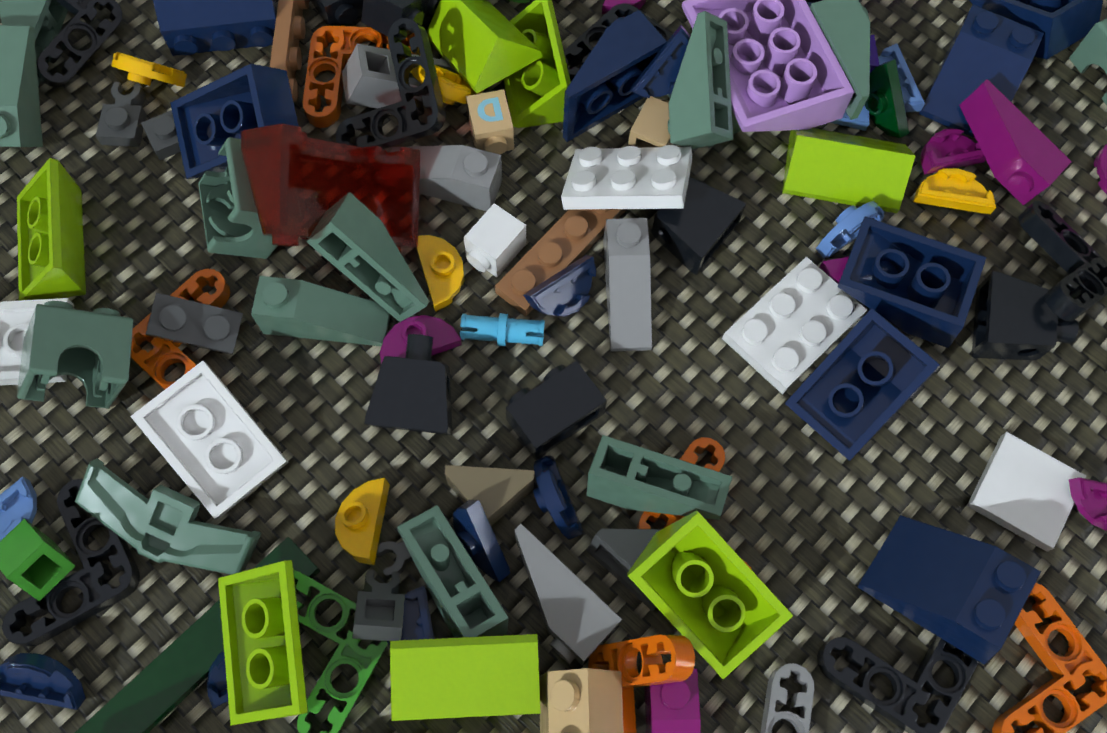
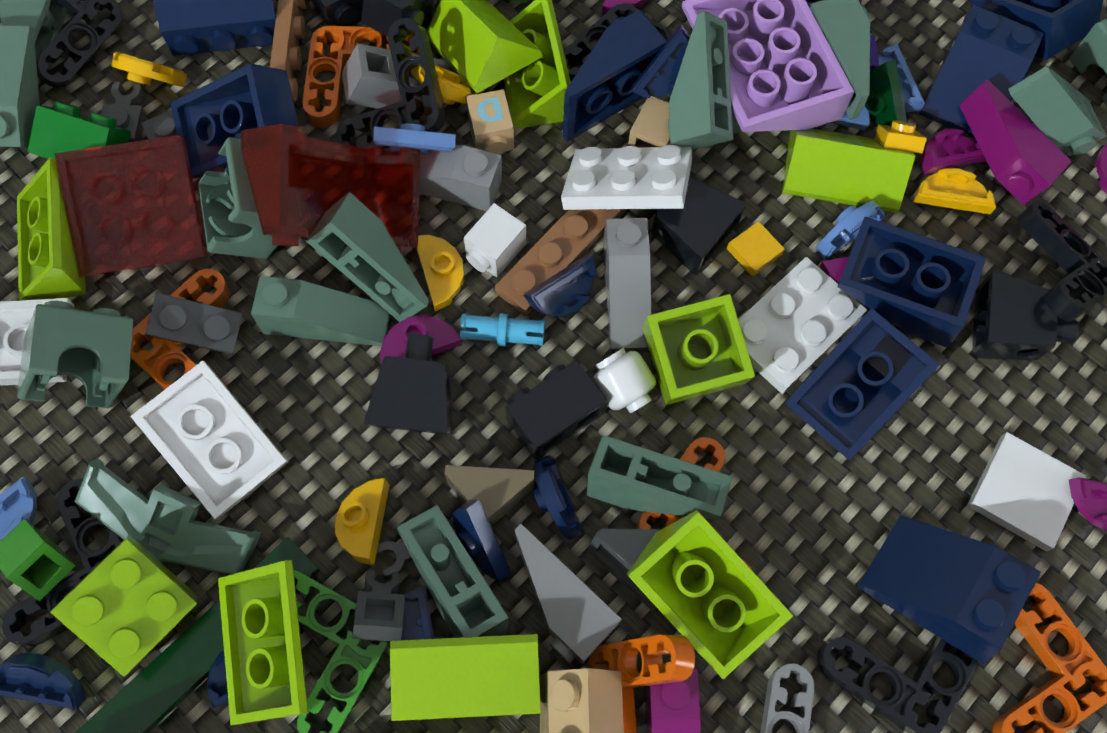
none -> green brick [27,101,131,177]
none -> lime brick [50,535,197,677]
none -> clear red plate [54,135,208,277]
none -> medium blue plate [373,124,456,154]
none -> white head [593,348,656,413]
none -> lime brick [642,294,755,406]
none -> yellow tile [727,221,785,277]
none -> yellow plate [874,120,927,154]
none -> sand green slope [1008,66,1107,157]

